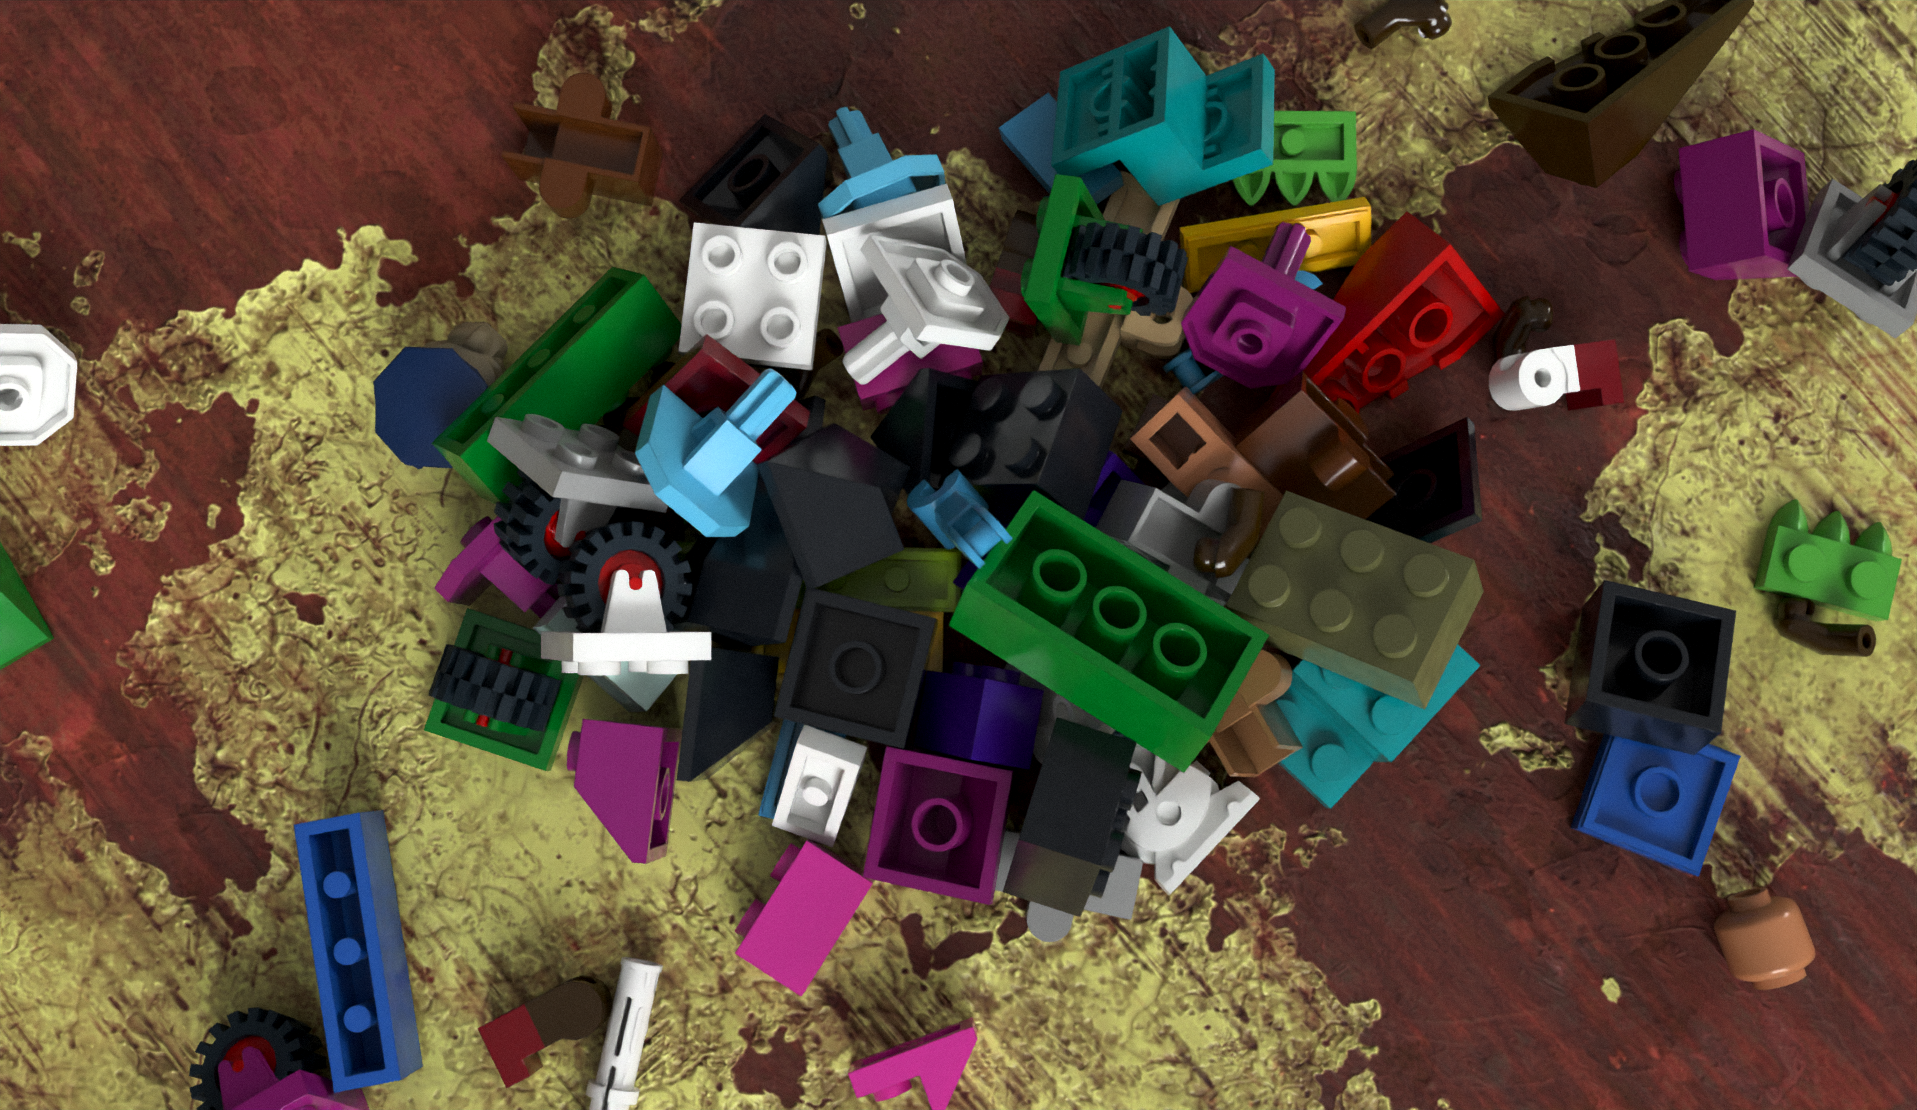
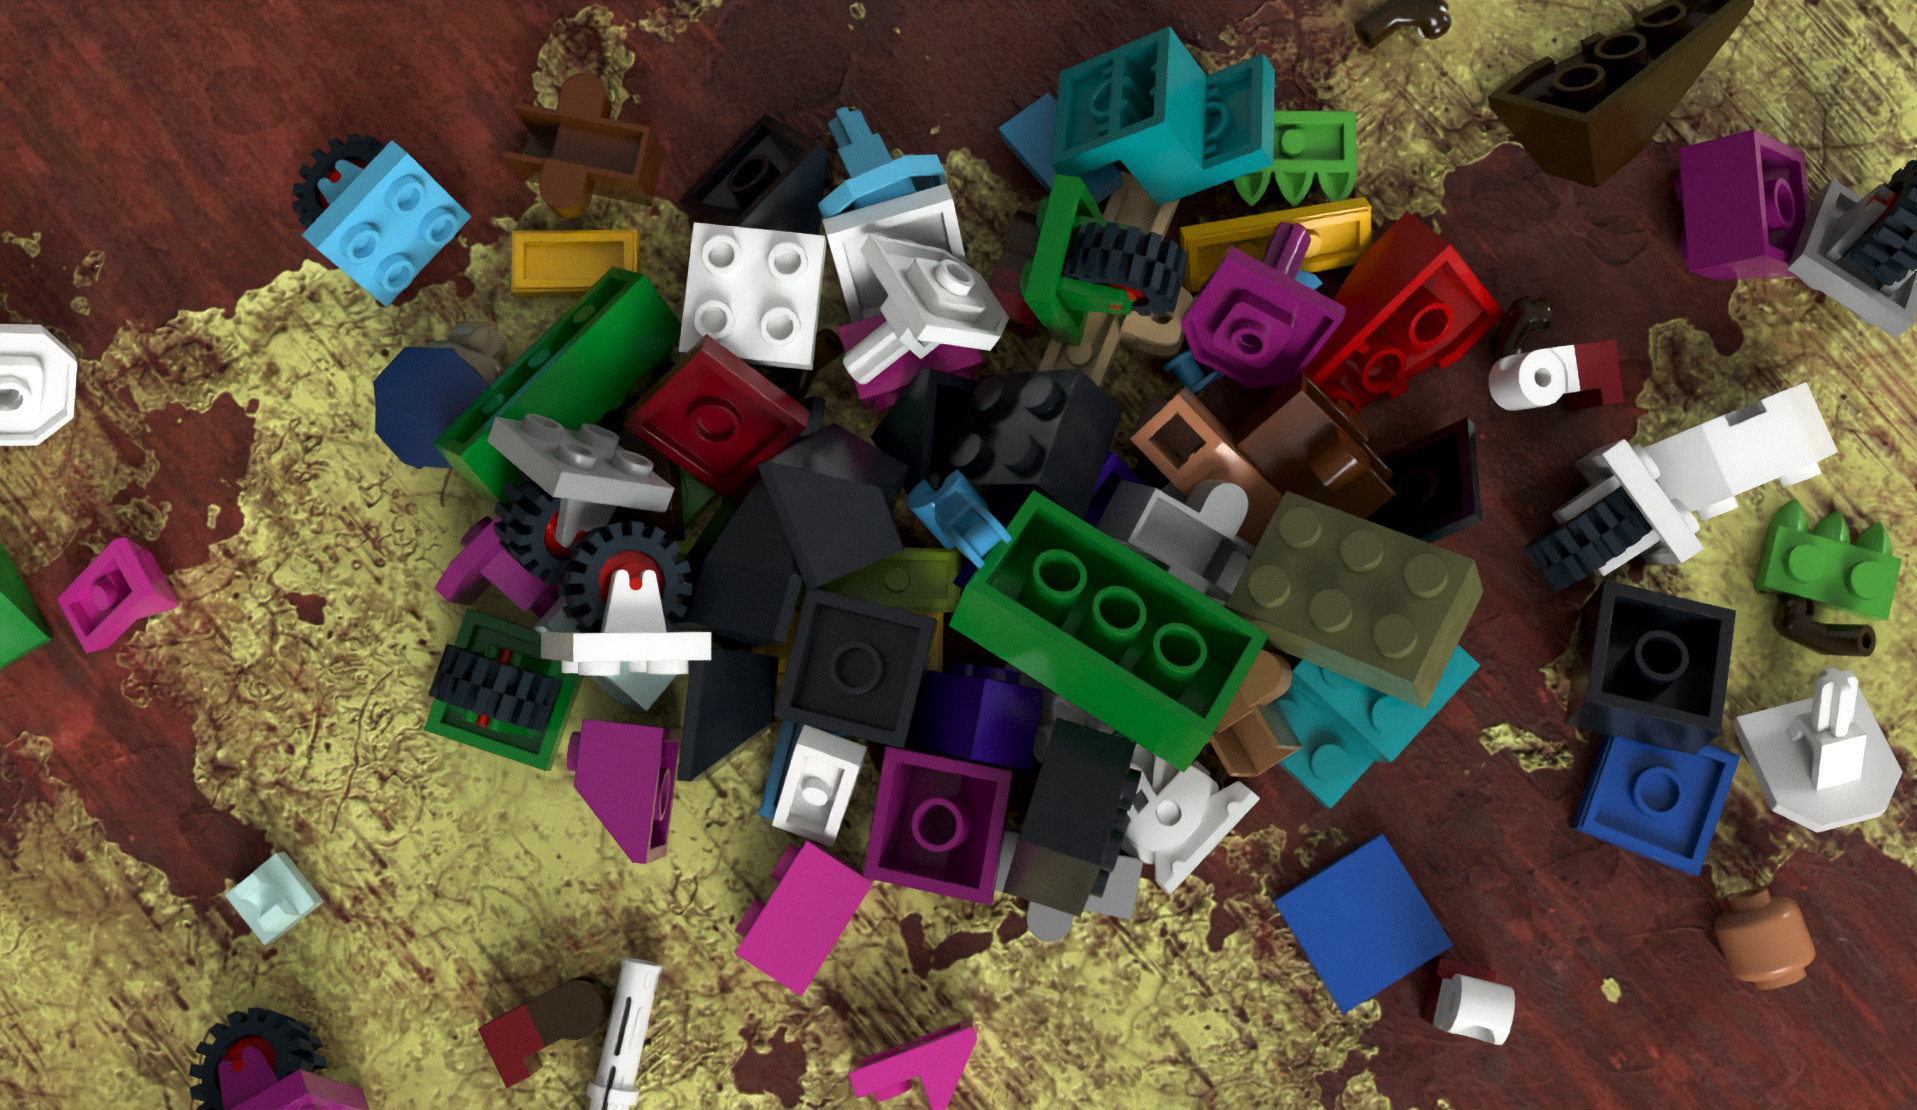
blue brick [294,810,423,1093] -> none
medium azure piece [635,368,796,537] -> none
dark brown arm [1193,487,1265,578] -> none
none -> dark pink slope [57,537,180,654]
none -> light aqua tile [225,852,324,945]
none -> medium azure plate [292,133,472,307]
none -> yellow tile [511,230,640,297]
none -> blue tile [1271,833,1453,1014]
none -> white leg [1420,955,1515,1045]
none -> plate [1523,439,1704,592]
none -> white brick [1643,382,1838,521]
none -> white piece [1731,666,1902,833]

